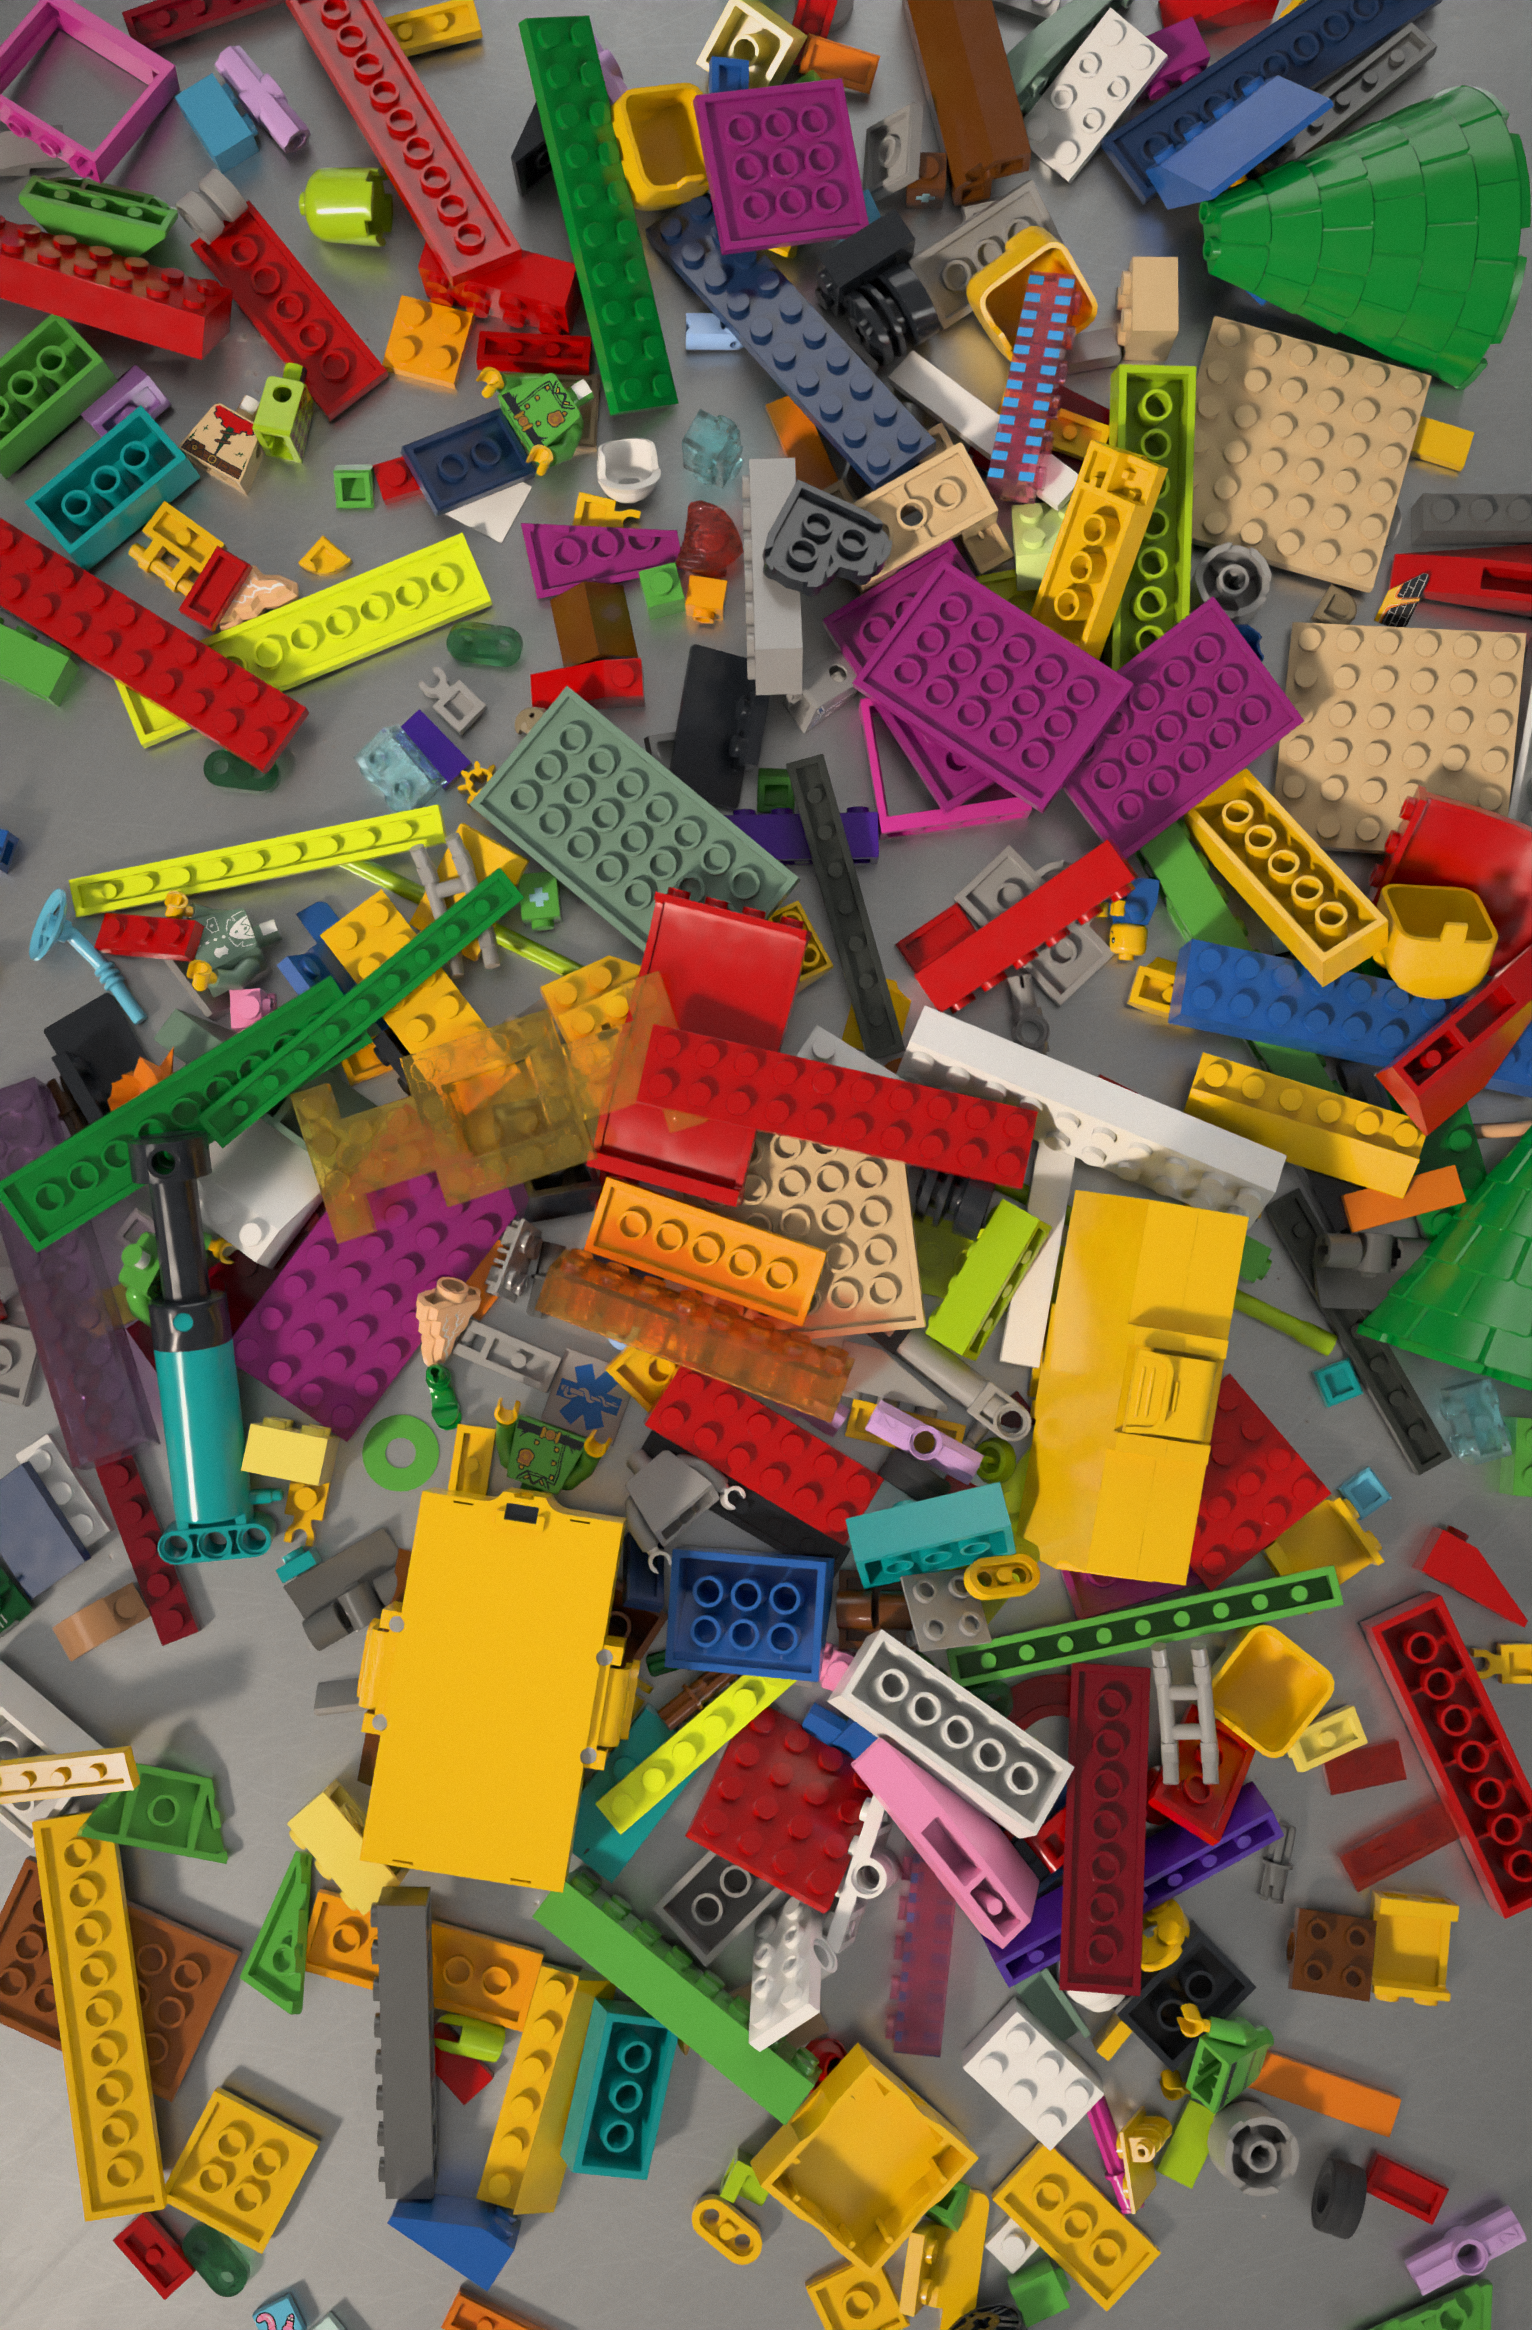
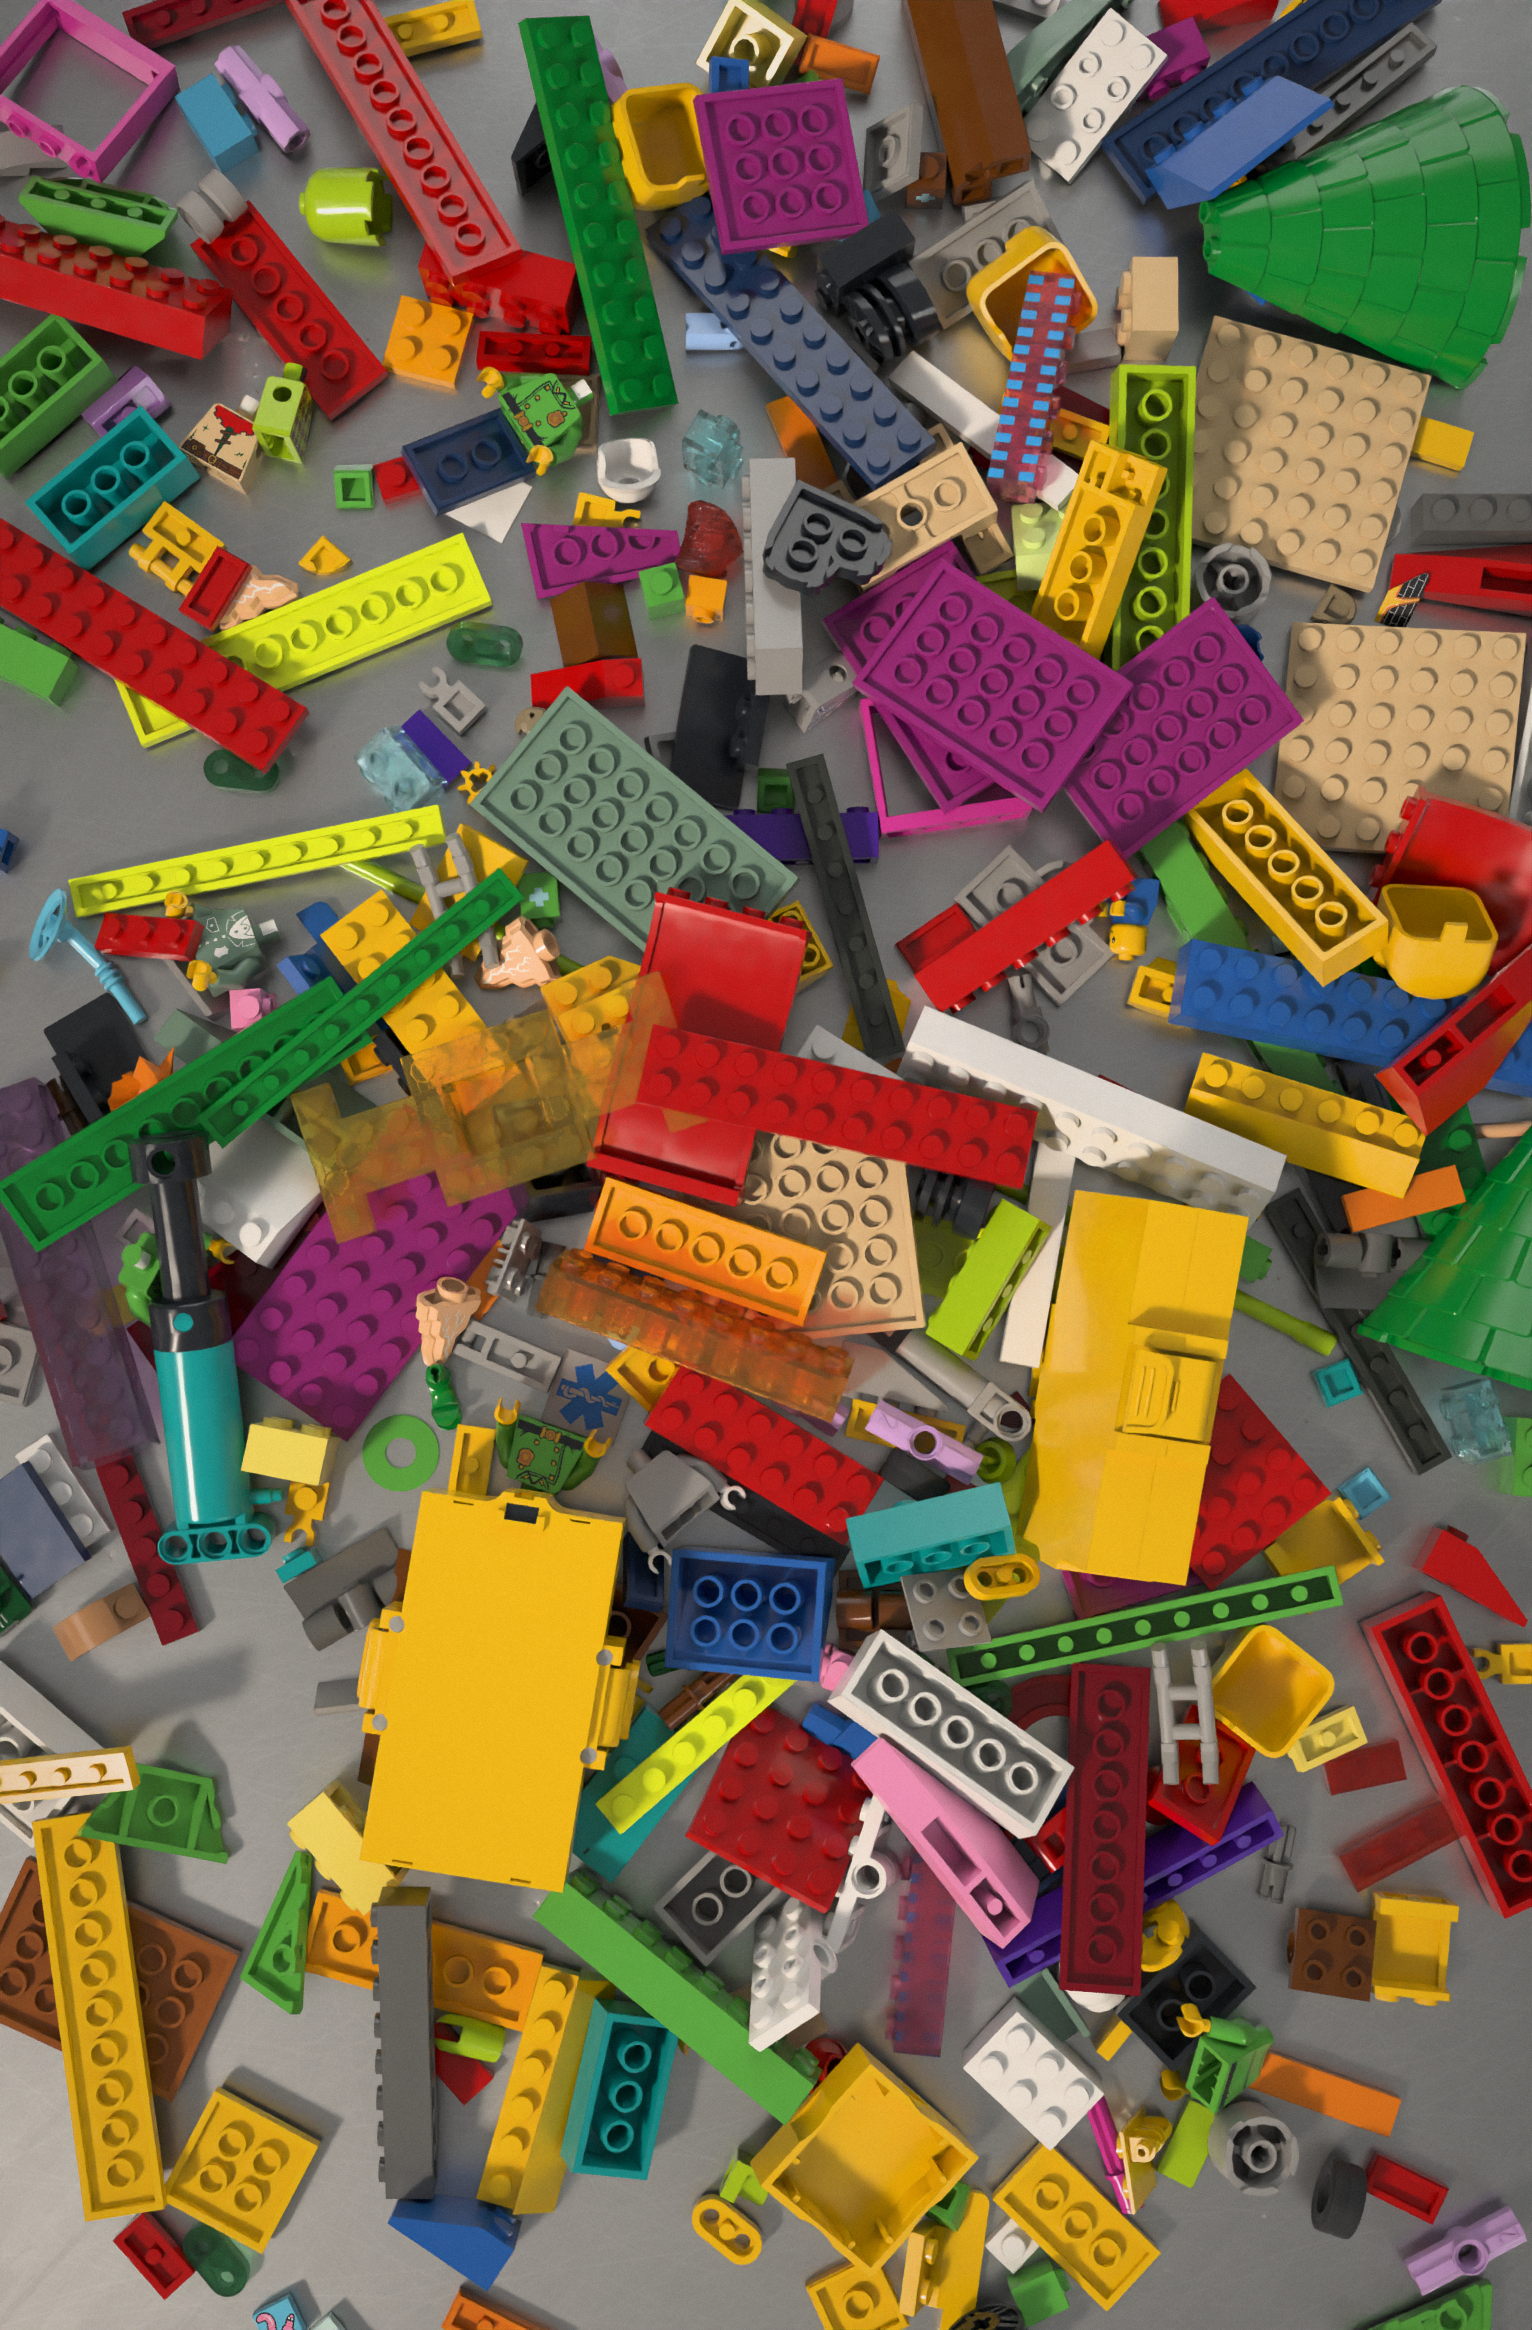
none -> light nougat rock [473,915,561,989]

